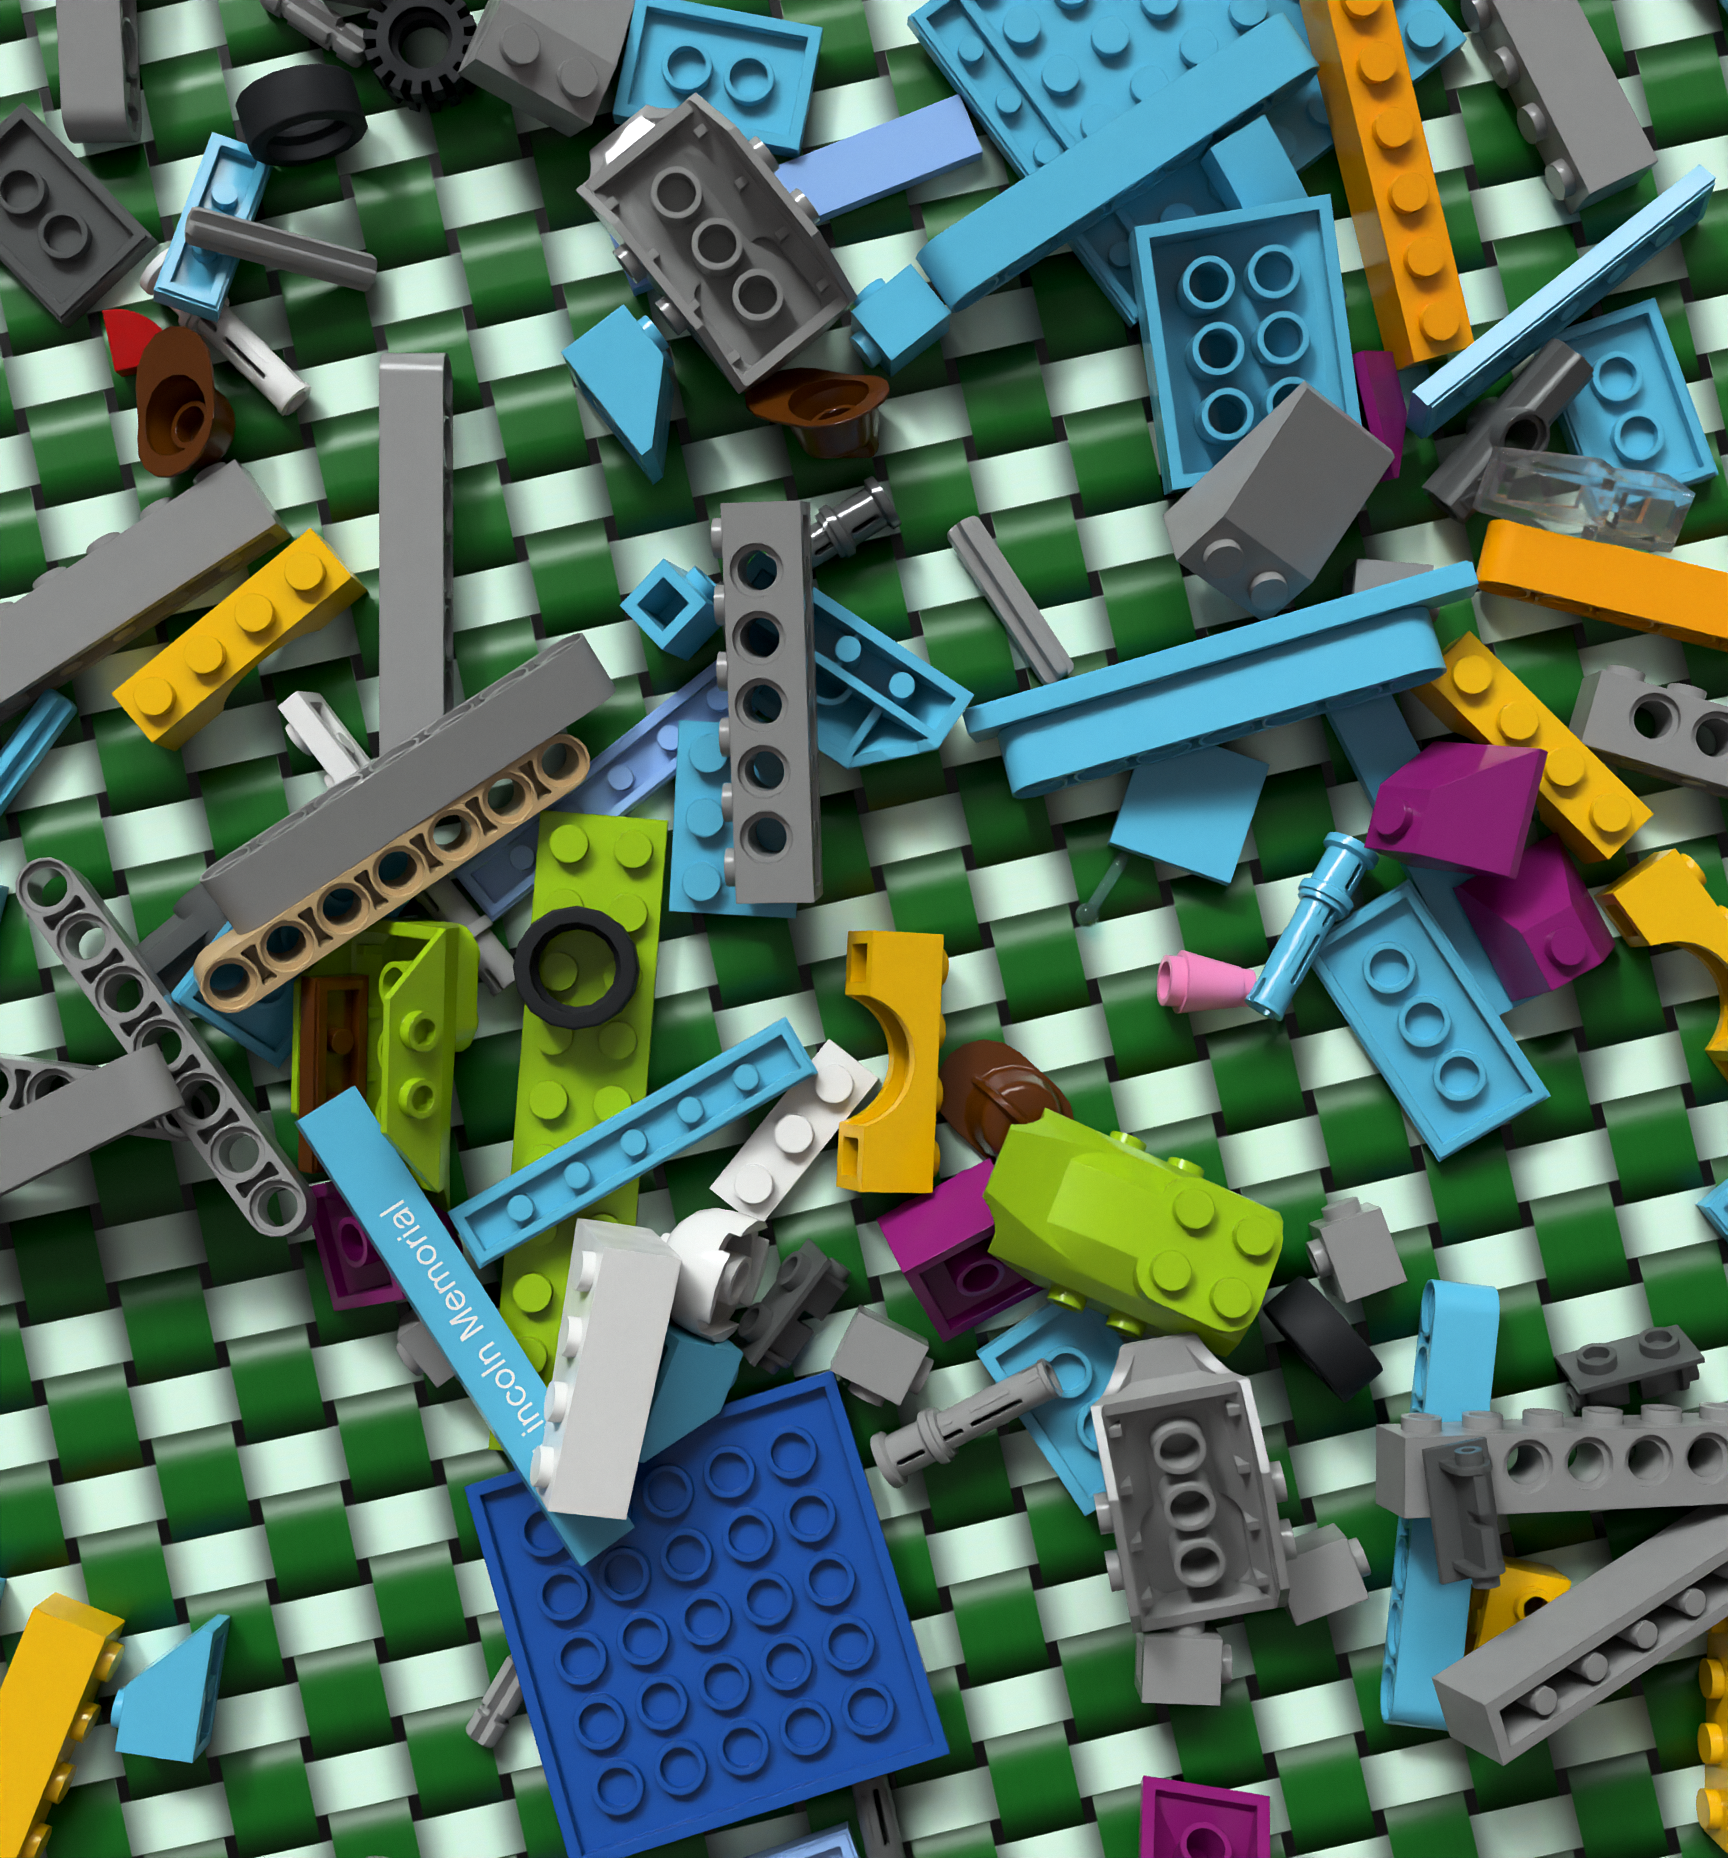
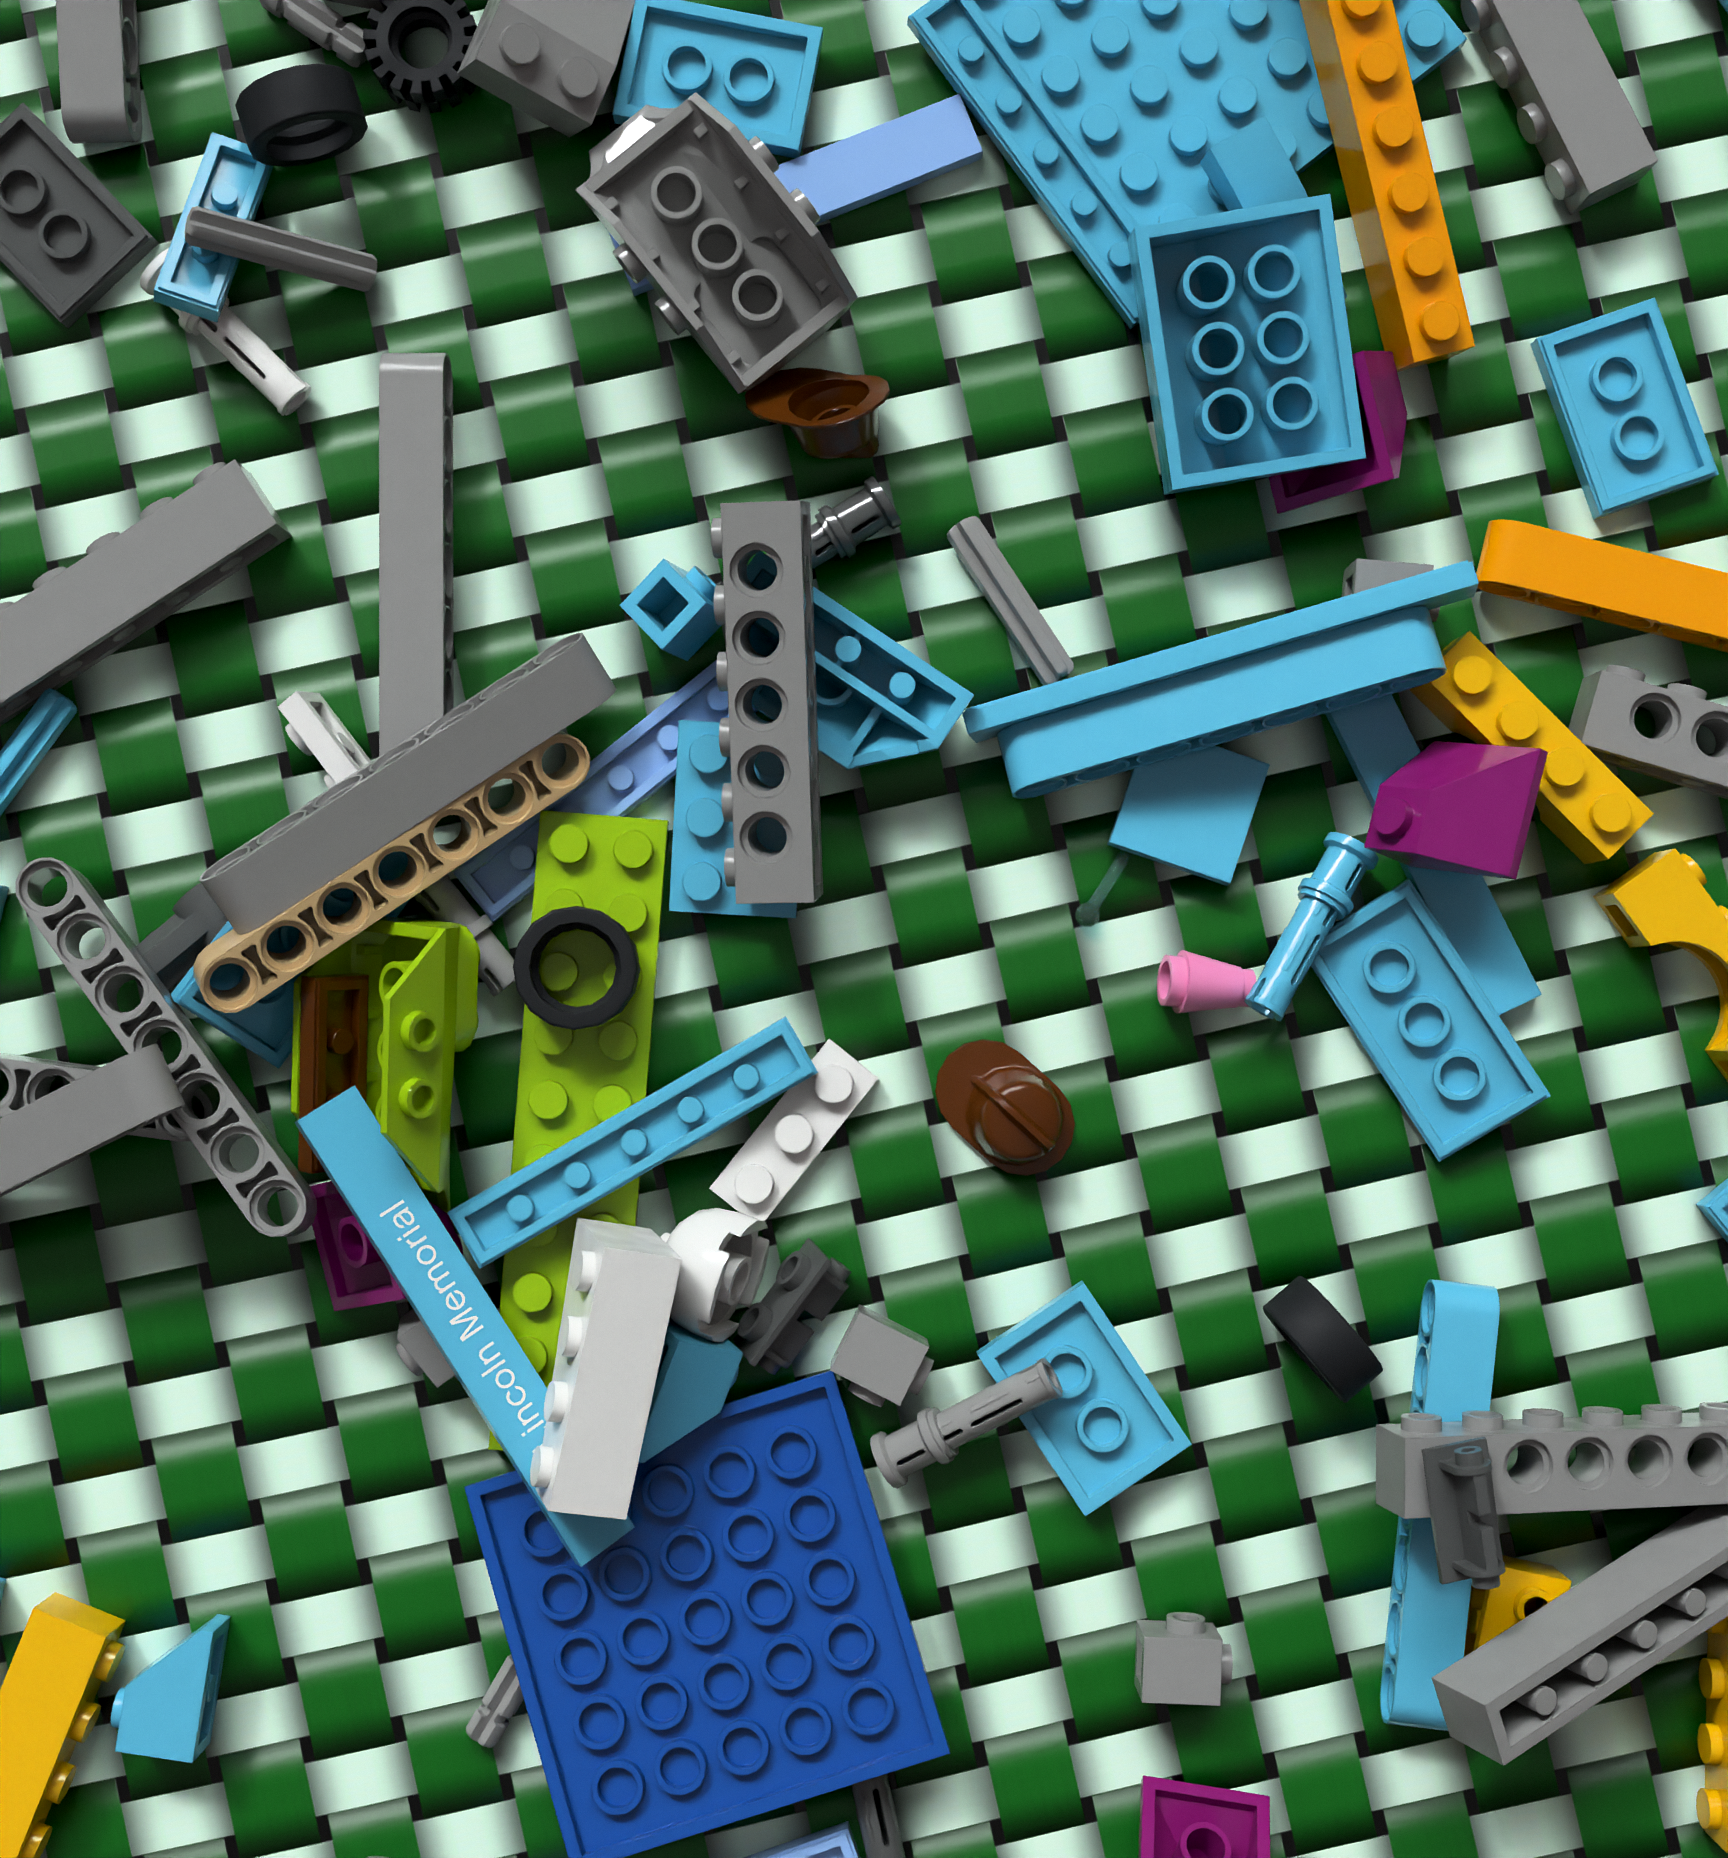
red tile [102,309,162,377] -> none
yellow arch [111,528,368,751] -> none
reddish brown piece [136,326,236,478] -> none
medium azure slope [561,304,674,484] -> none
yellow arch [836,930,949,1193] -> none
medium azure brick [849,263,951,378] -> none
magenta slope [876,1158,1045,1343] -> none
medium azure beam [916,13,1320,313] -> none
lime slope [982,1108,1283,1357] -> none
light grey slope [1090,1332,1297,1634] -> none
light grey slope [1163,380,1395,621] -> none
light grey brick [1284,1523,1371,1626] -> none
light grey brick [1305,1197,1407,1303] -> none
medium azure tile [1406,164,1716,439] -> none
dark grey piece [1422,338,1594,525] -> none
magenta slope [1452,832,1616,1002] -> none
clear slope [1472,446,1696,553] -> none
dark grey hinge [1555,1324,1705,1412] -> none

